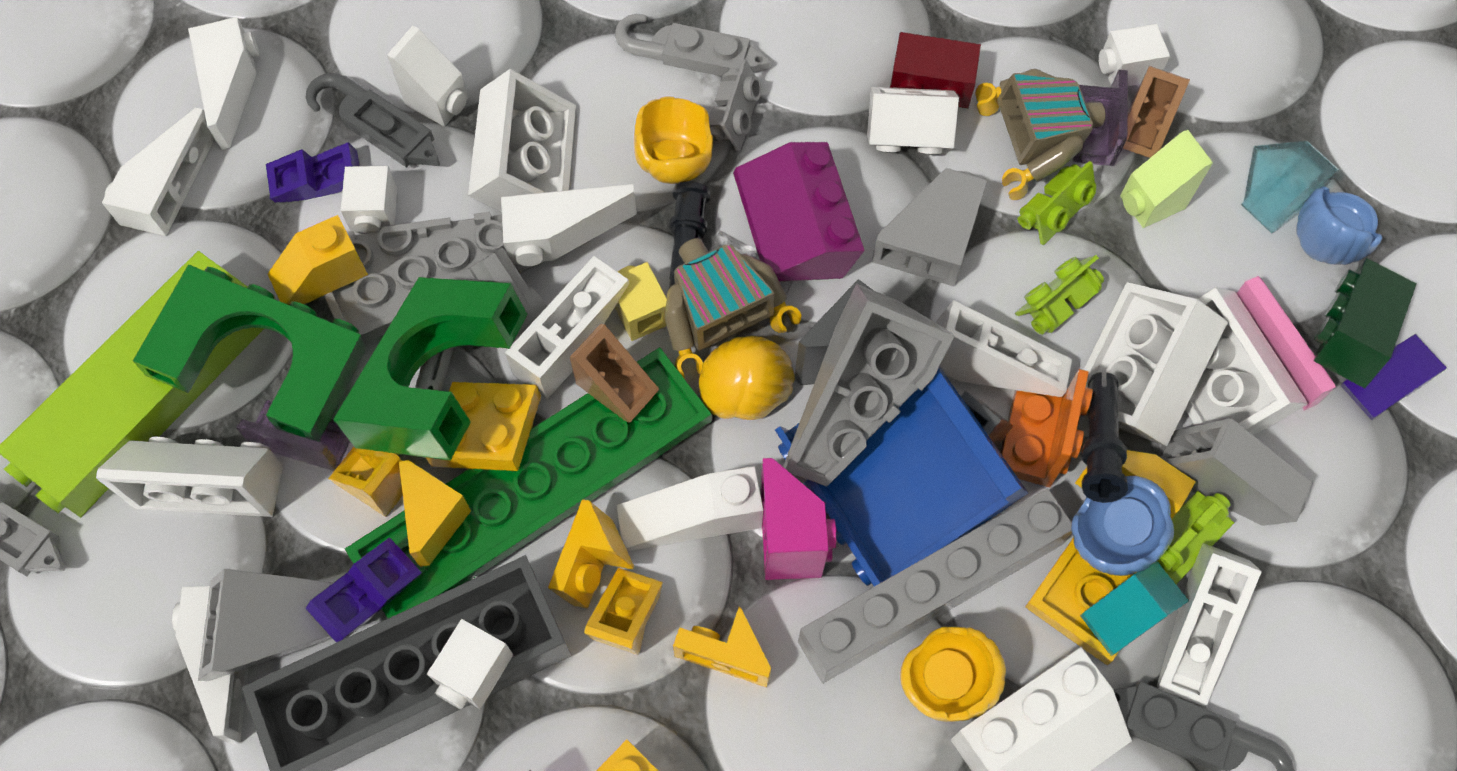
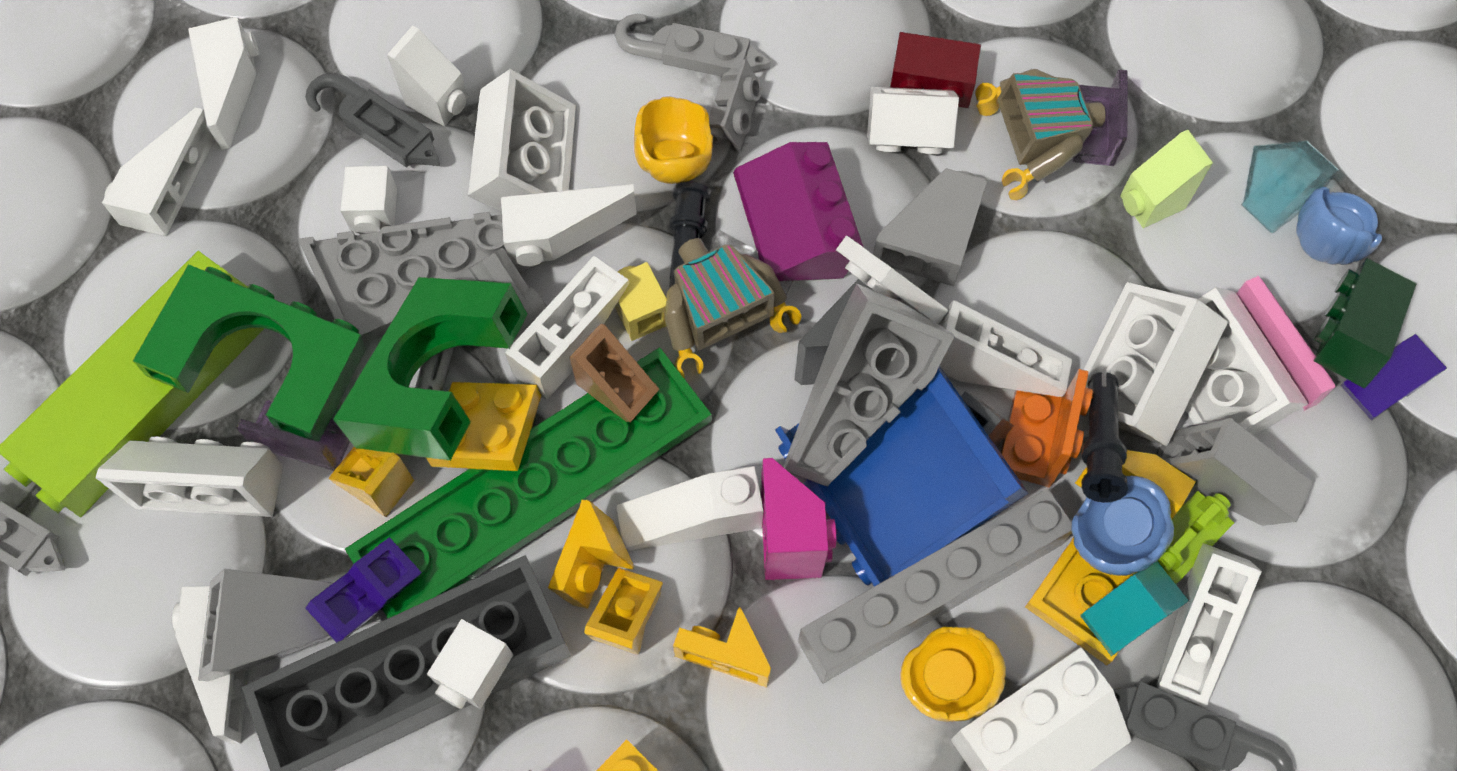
dark purple slope [266,142,360,203] -> none
yellow slope [267,215,368,305] -> none
yellow slope [399,460,471,567] -> none
yellow piece [698,336,795,420] -> none
lime hinge [1015,255,1104,334] -> none
lime hinge [1017,161,1096,245] -> none
white brick [1099,24,1170,89] -> none
medium nougat slope [1116,66,1190,158] -> none
none -> white plate [836,235,949,324]

